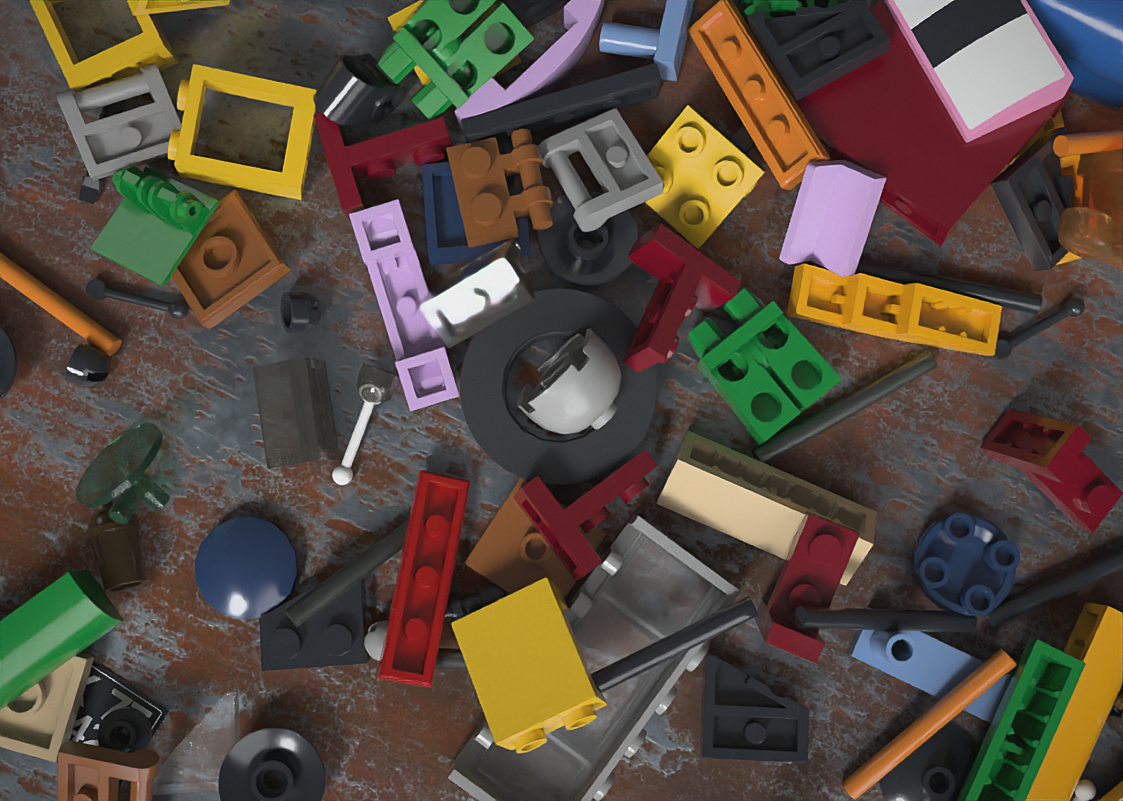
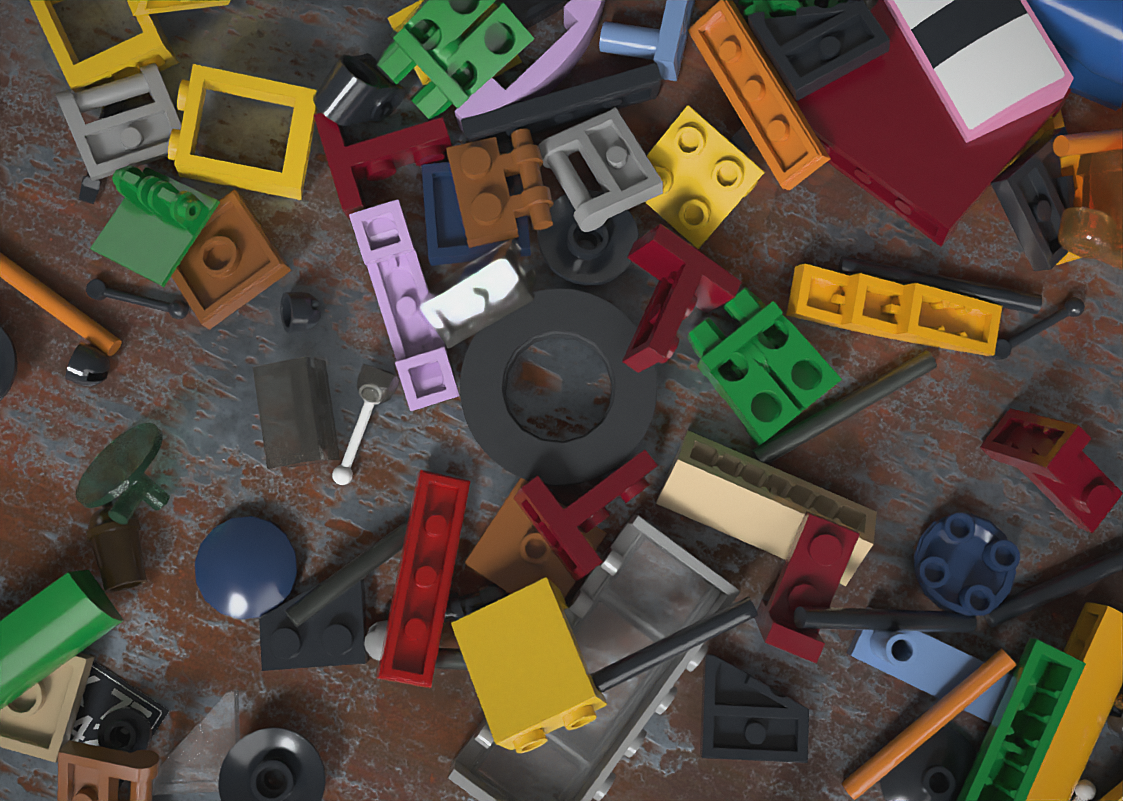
light grey cylinder [517,328,622,434] -> none
lavender panel [779,160,886,277] -> none

